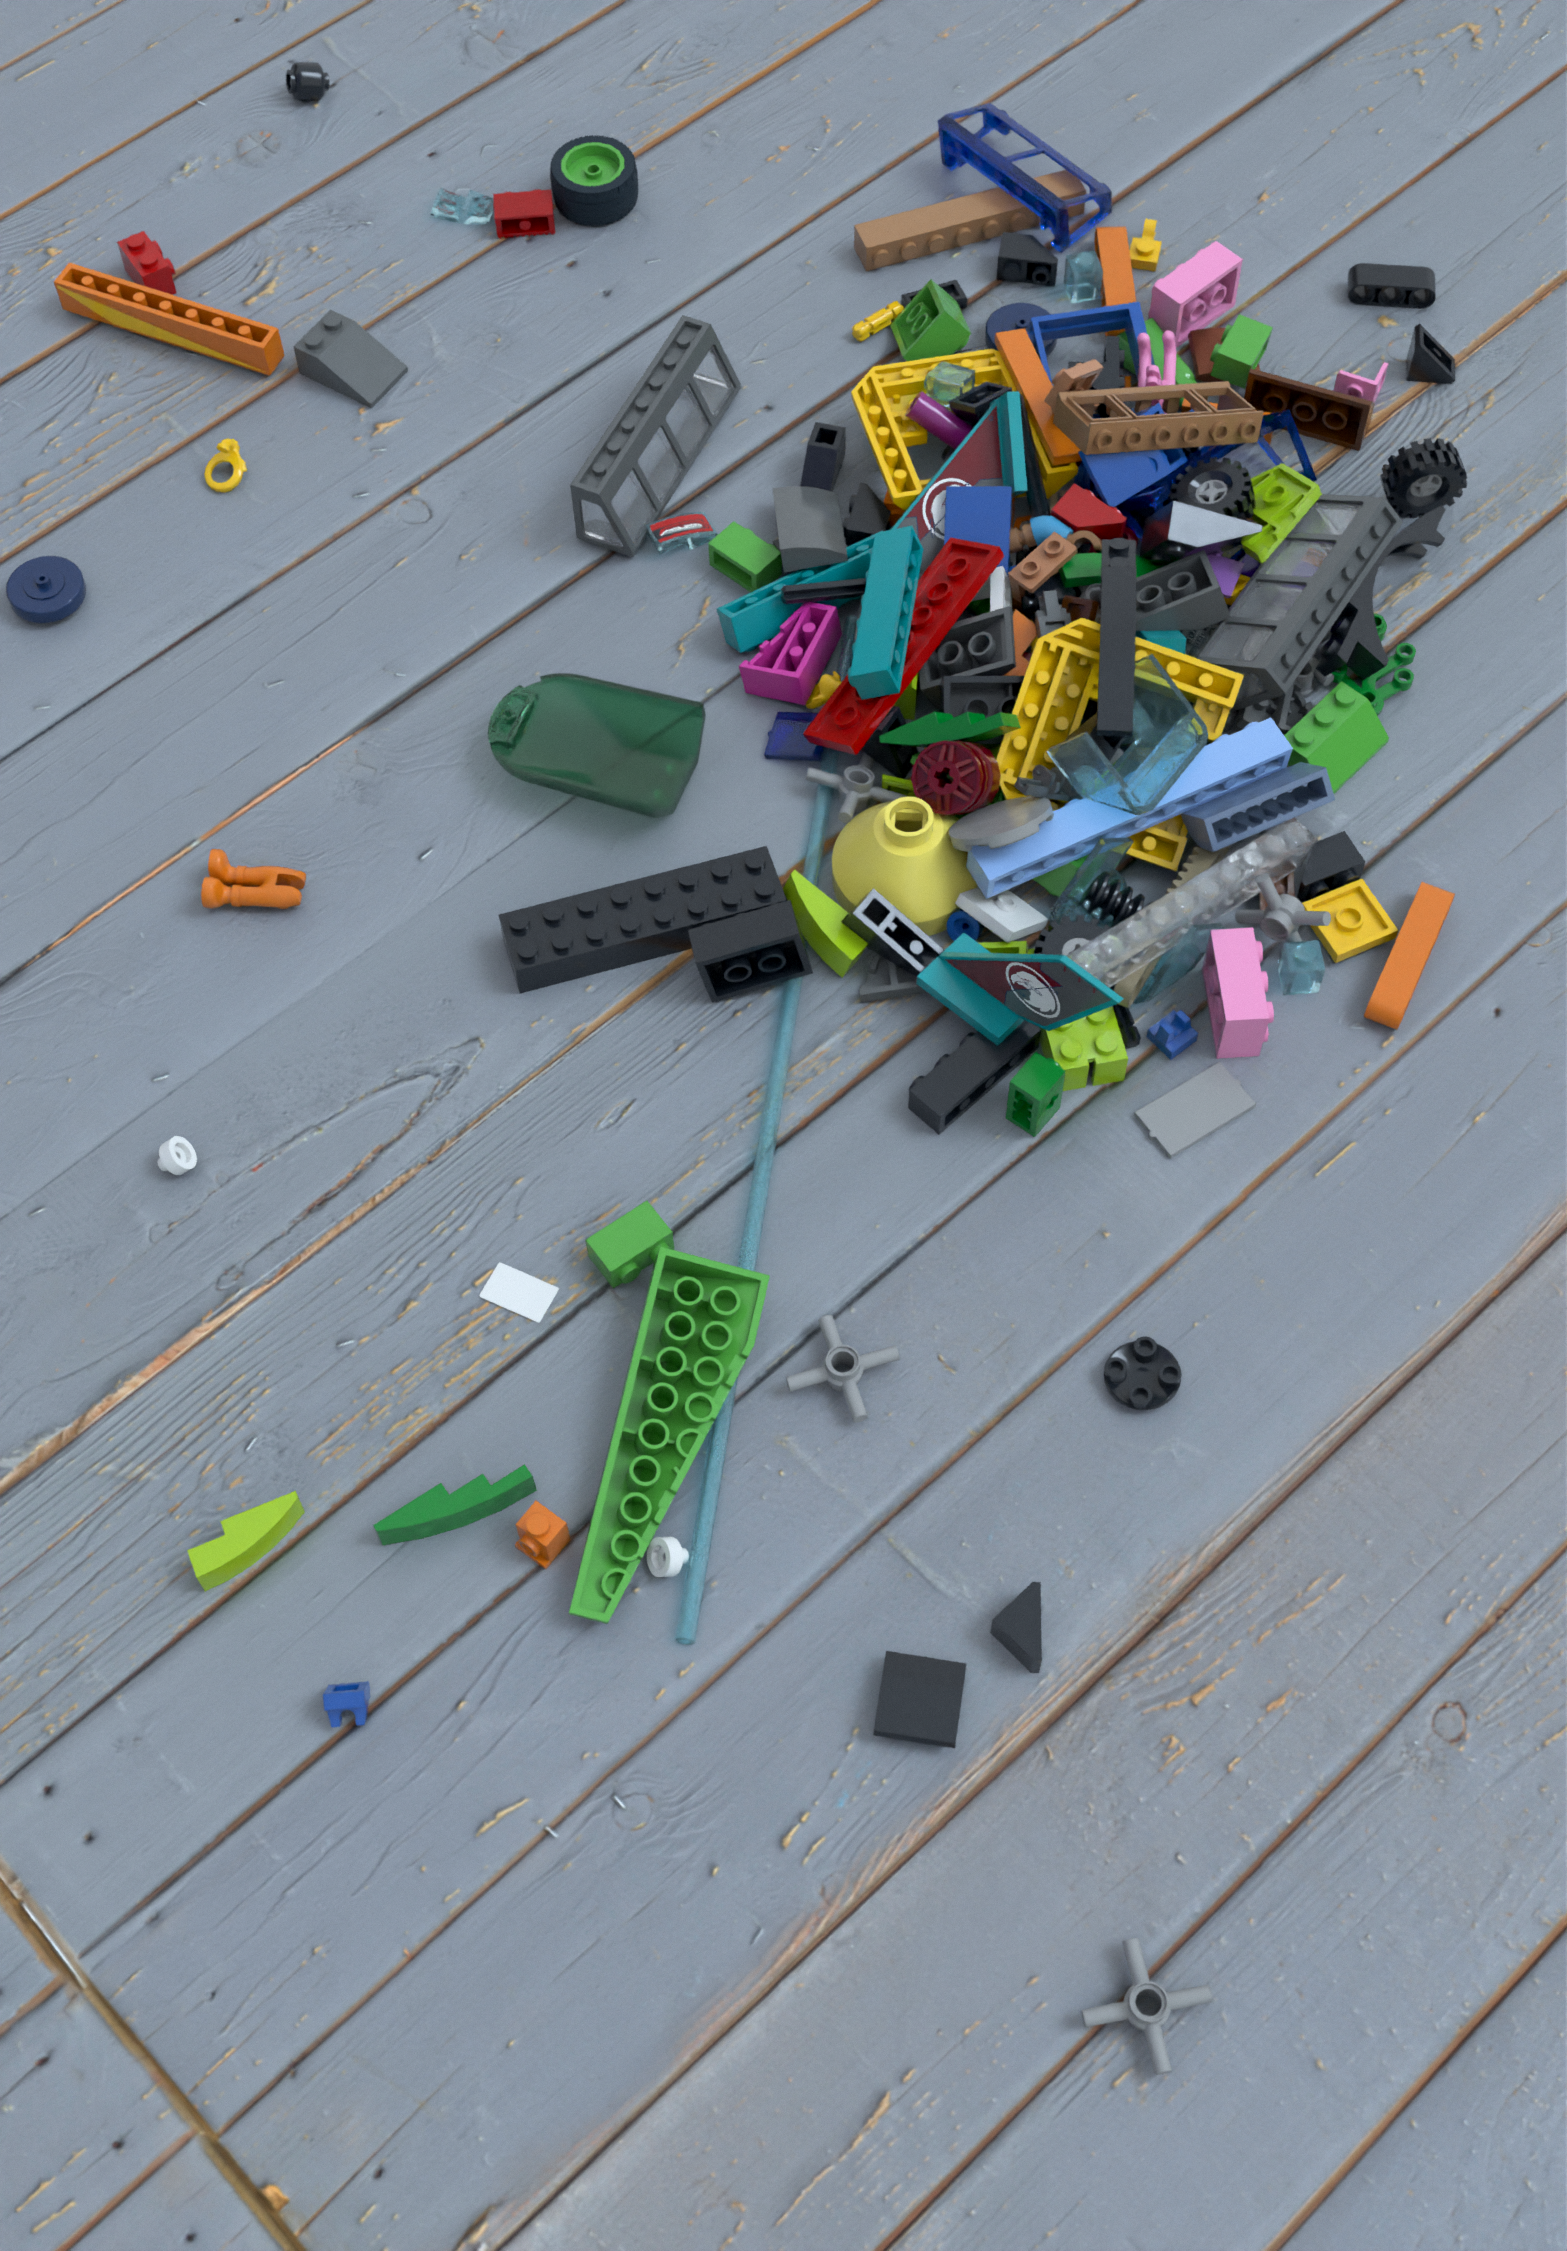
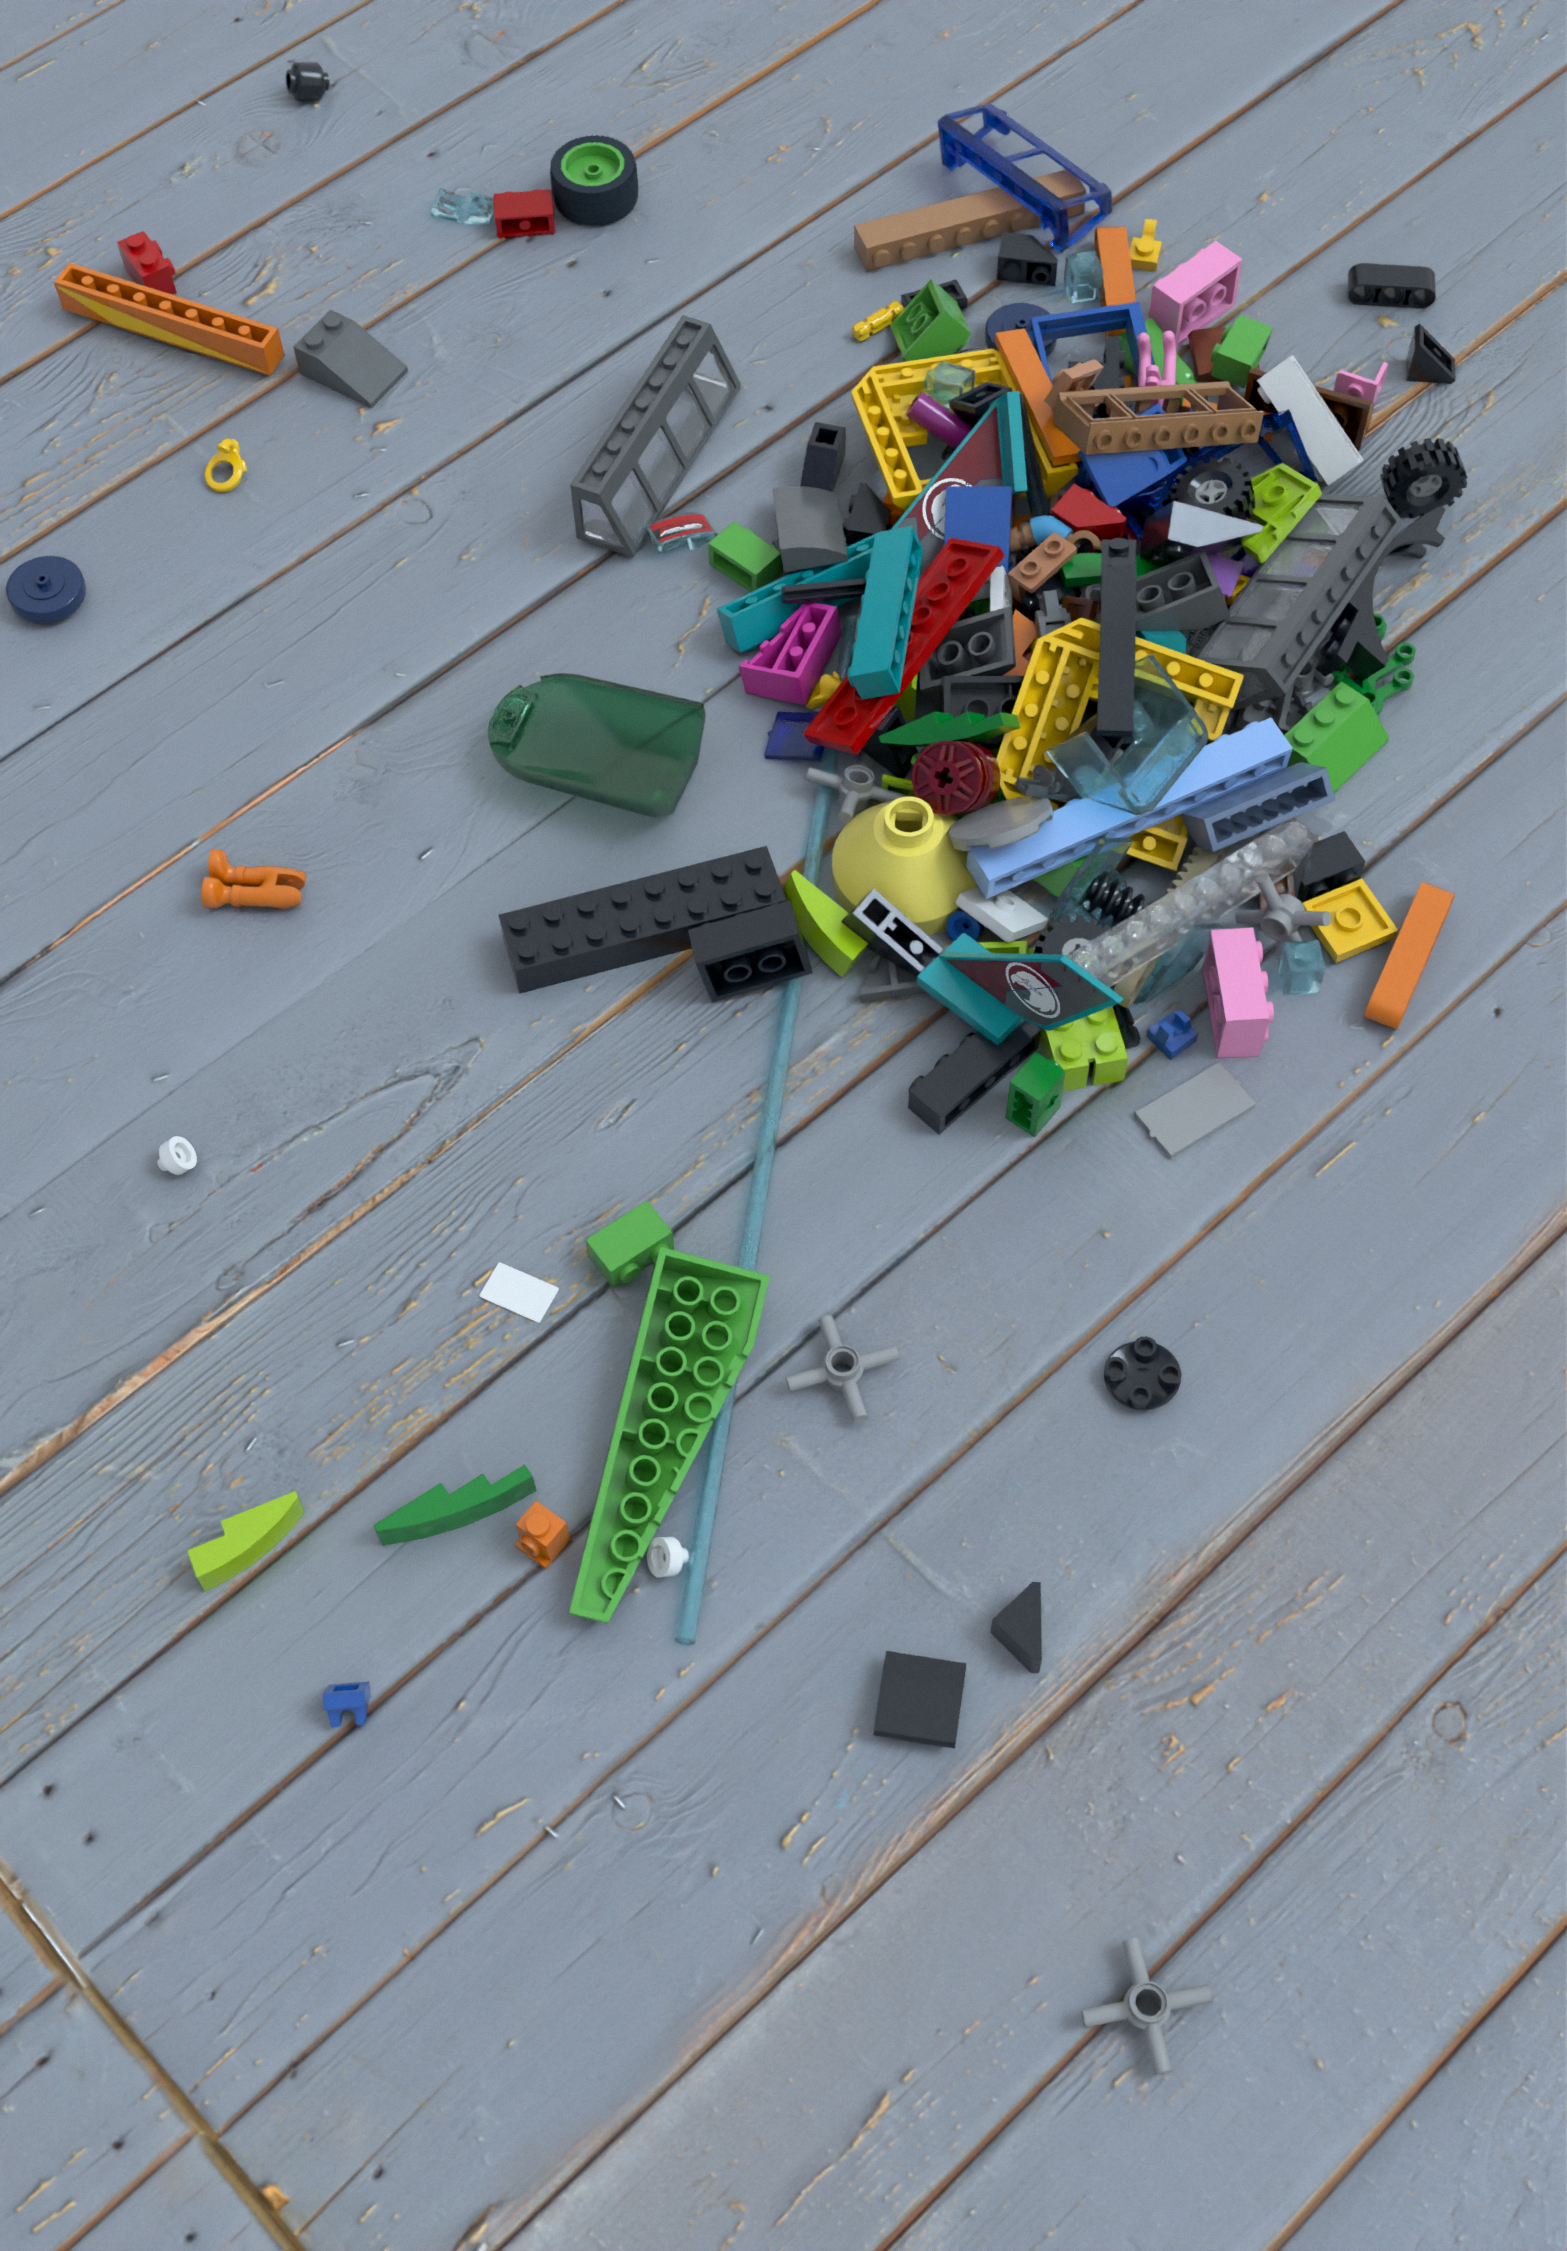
none -> white brick [1257,355,1363,485]

